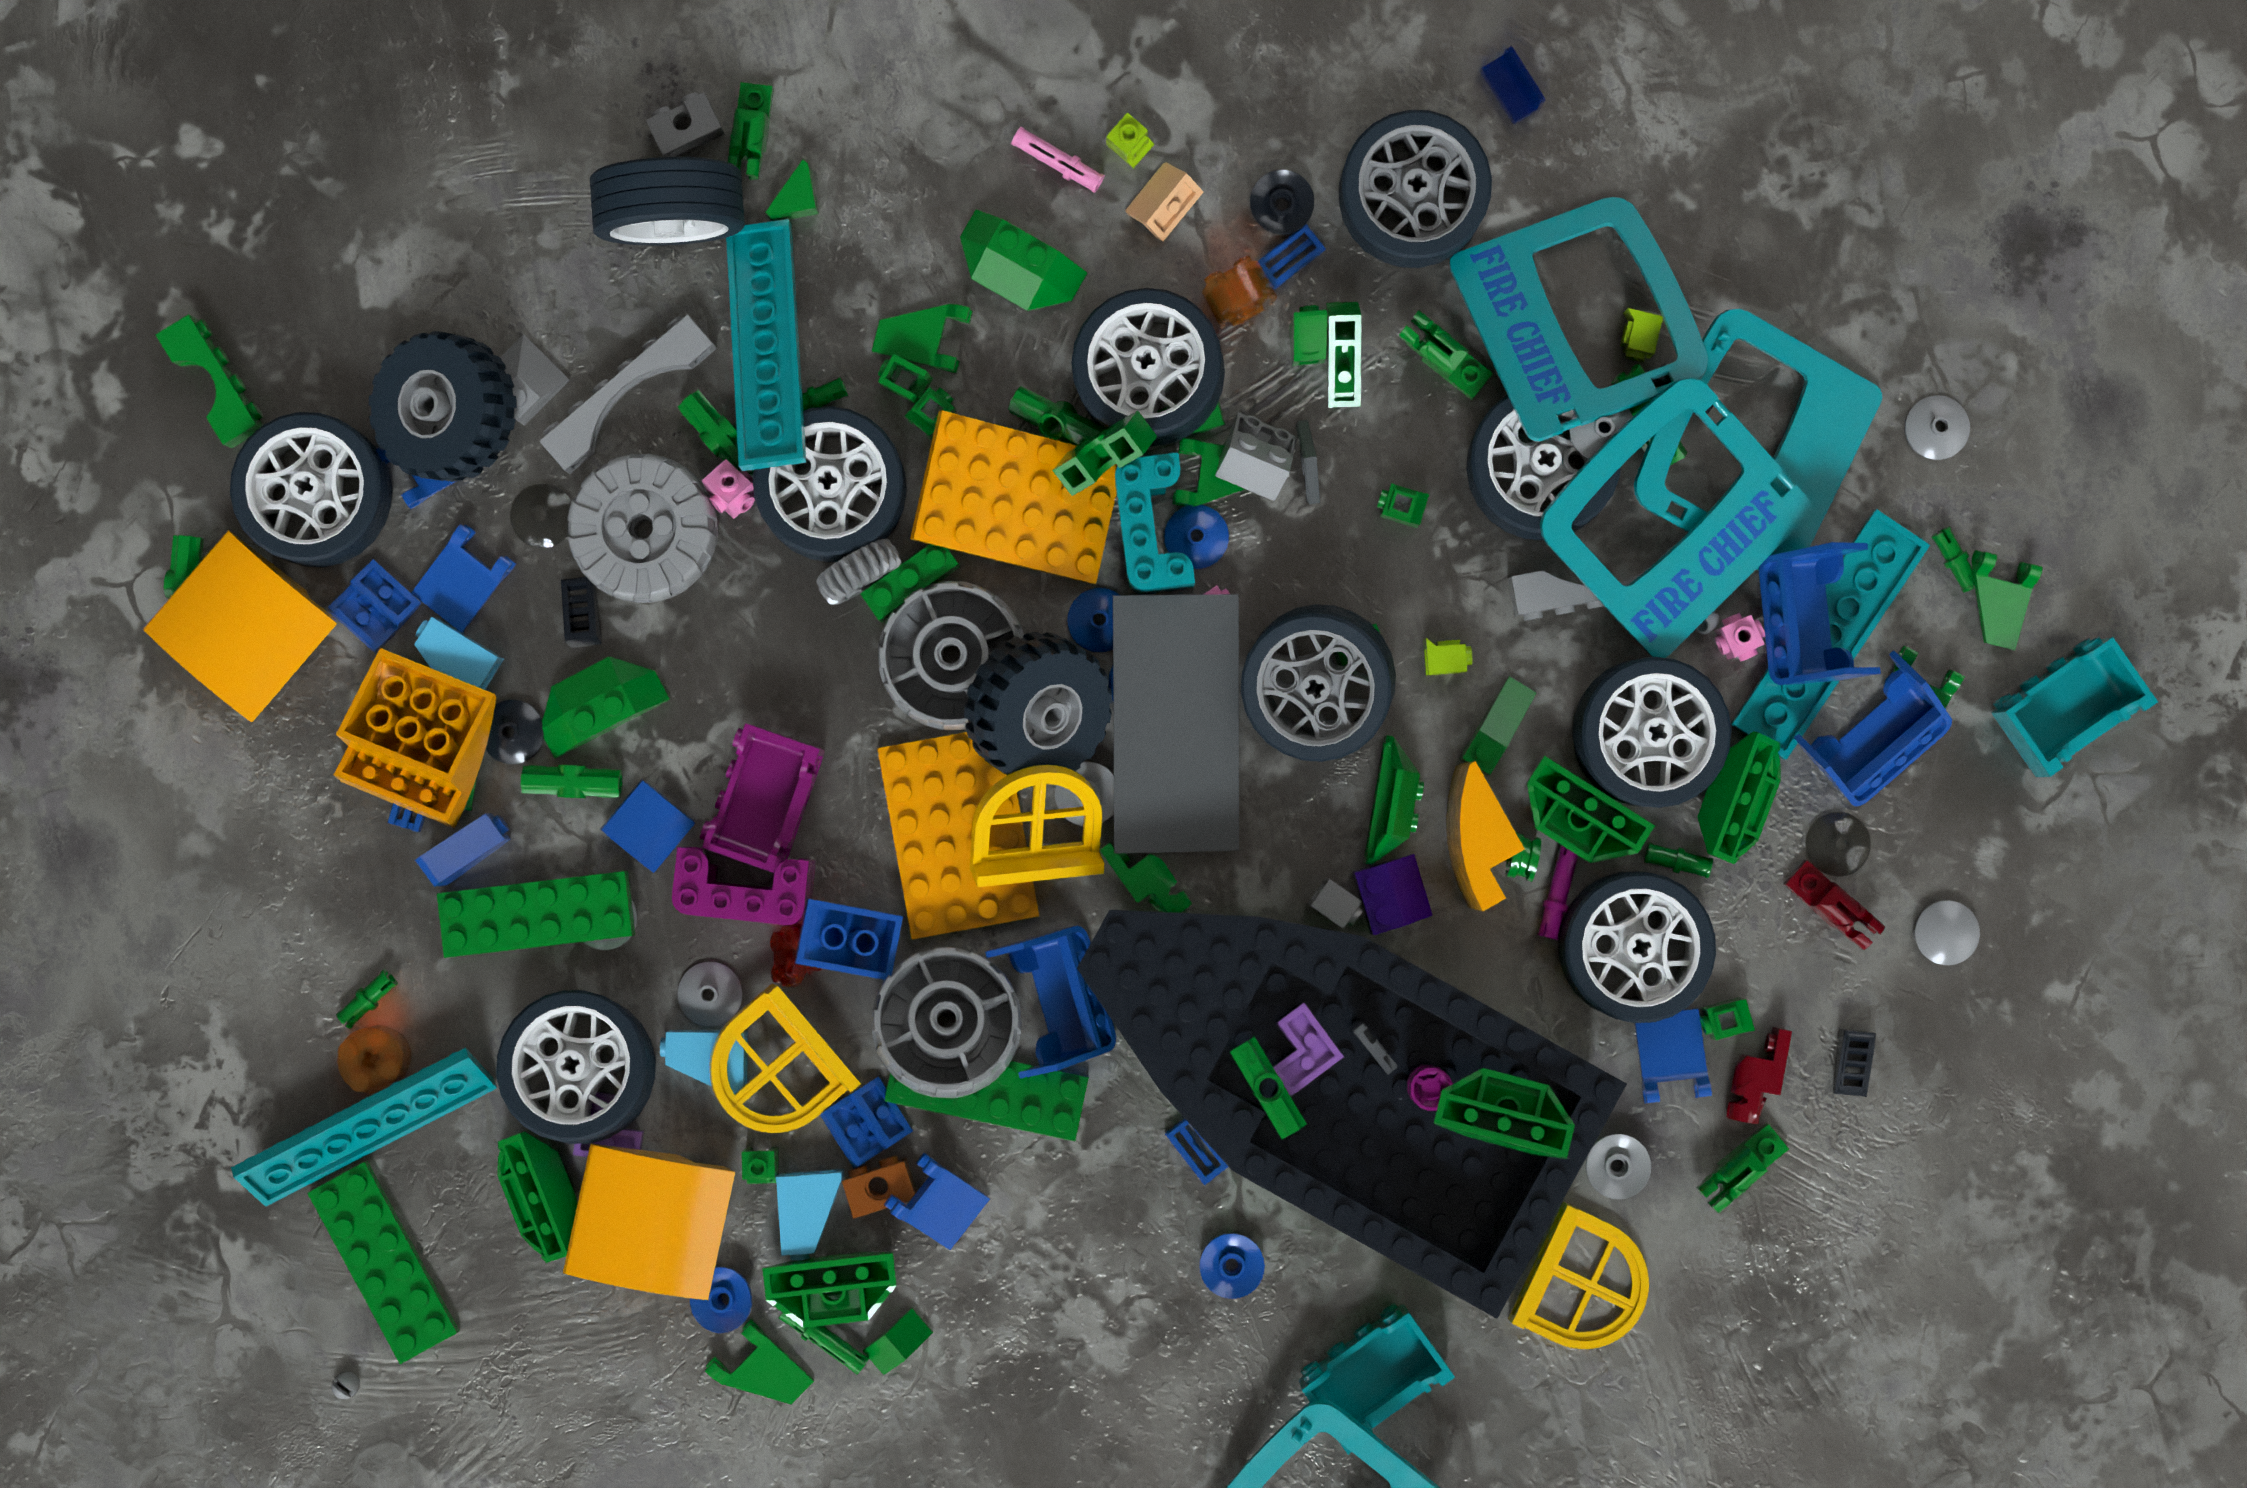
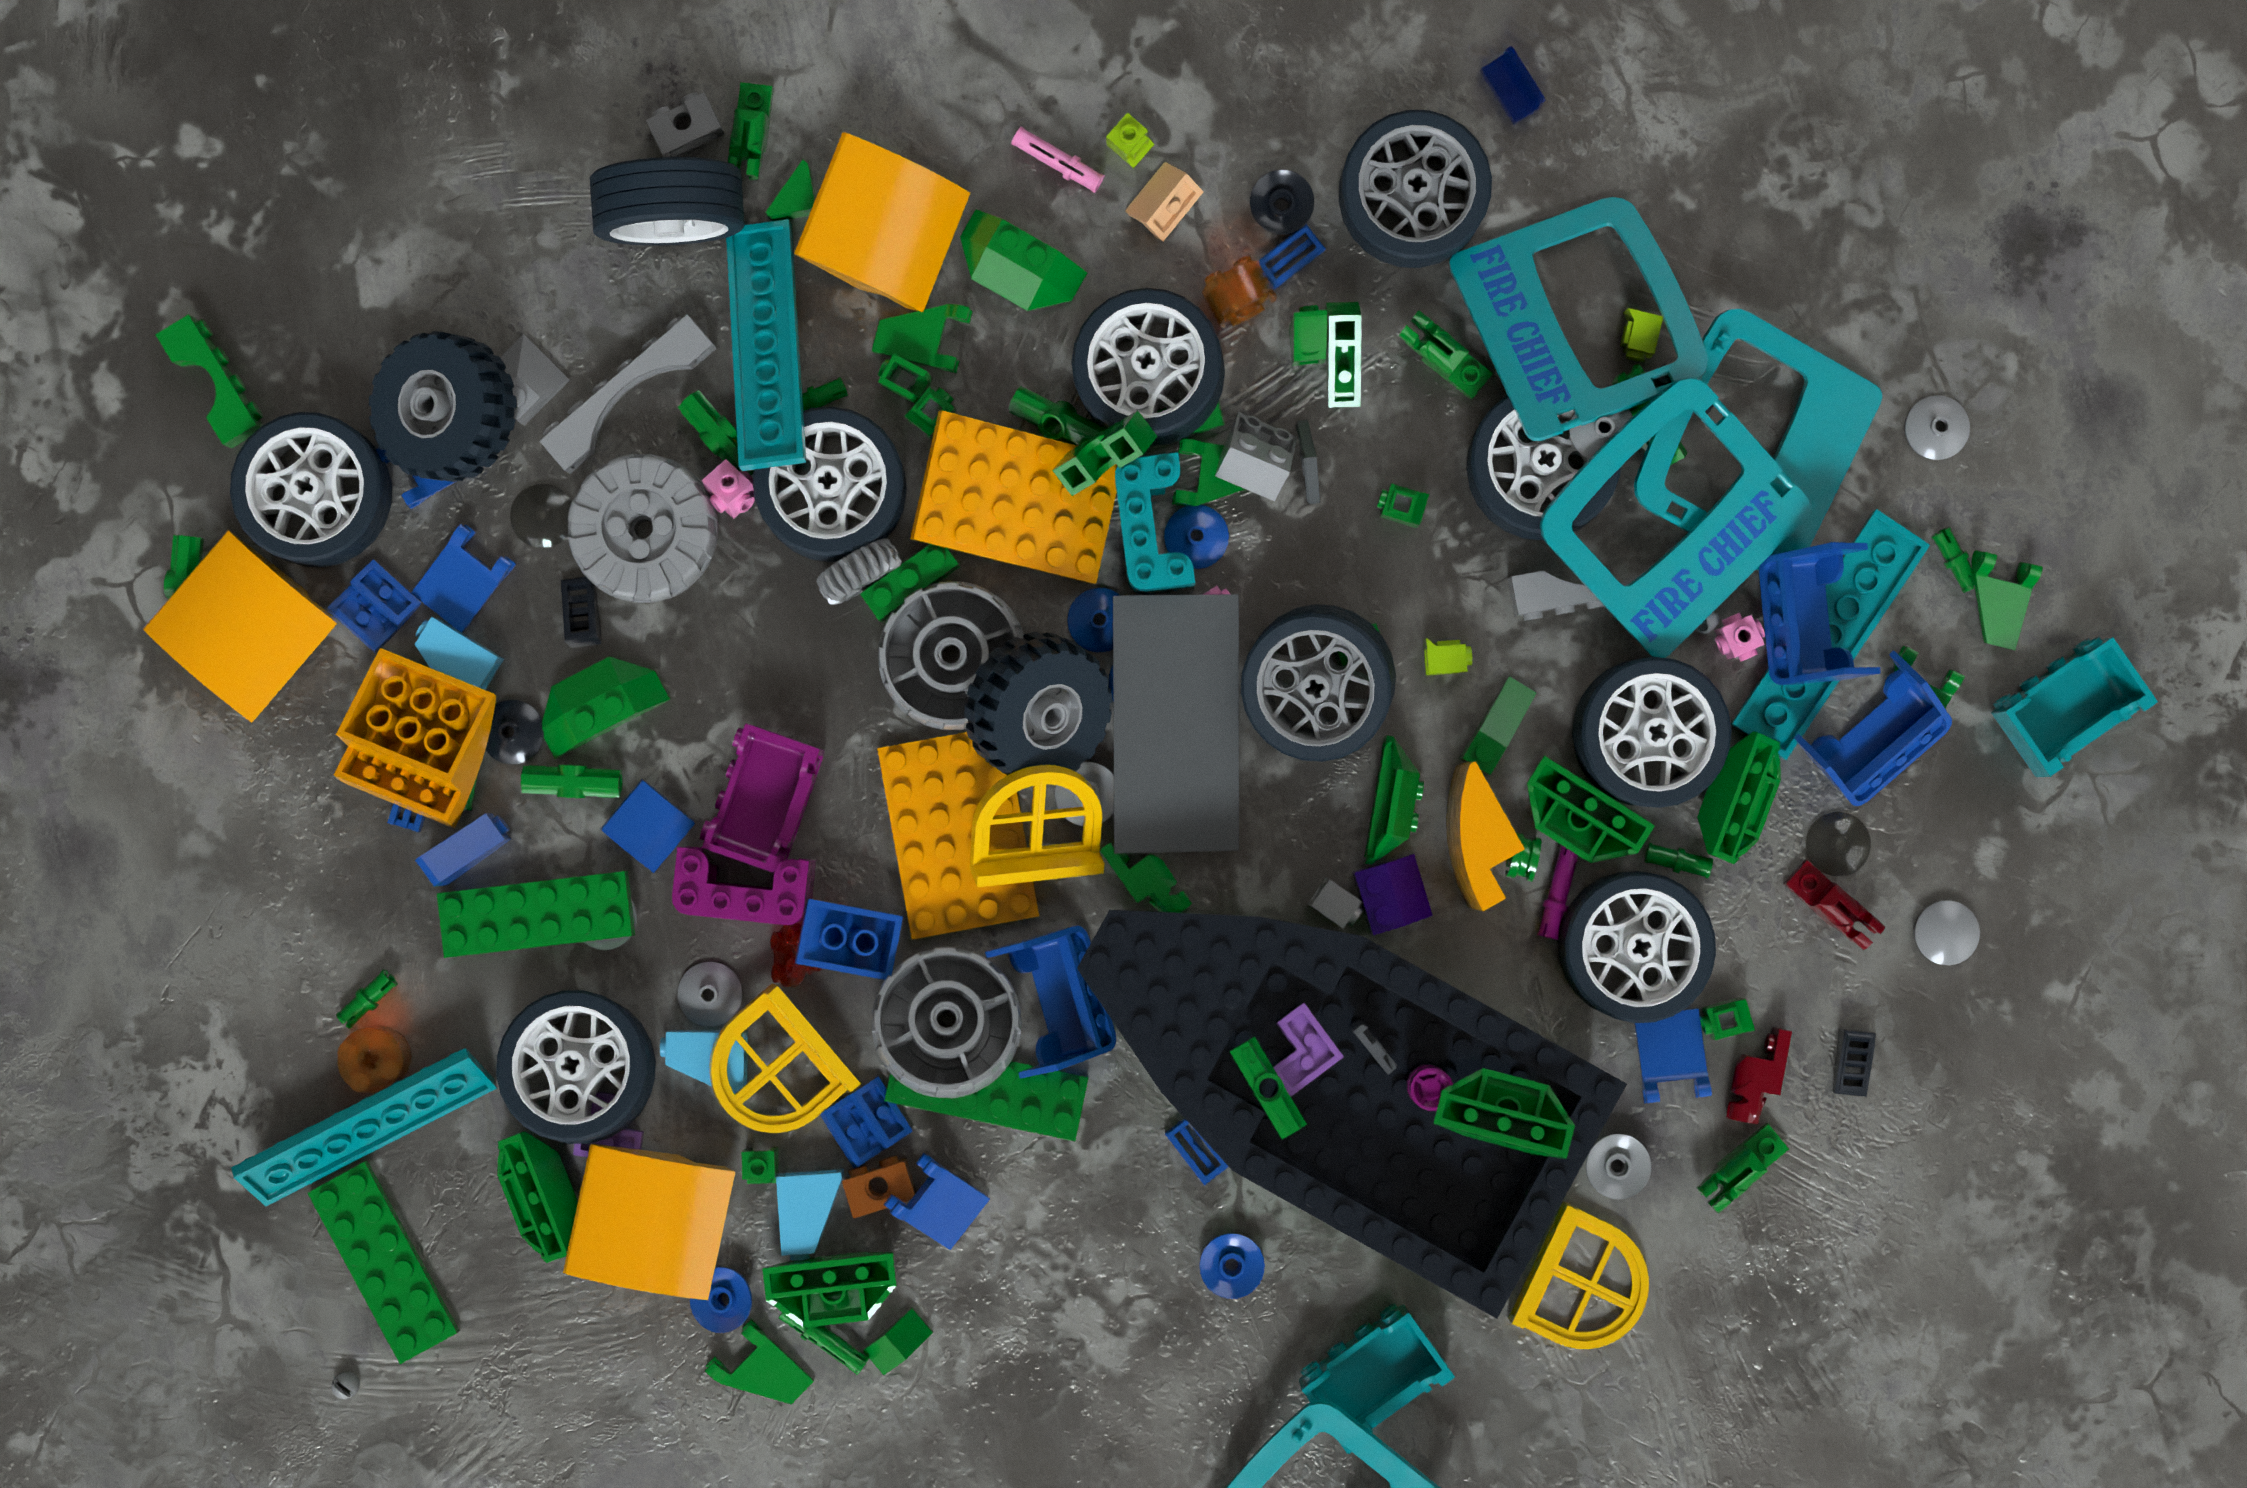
none -> light orange slope [794,132,970,312]

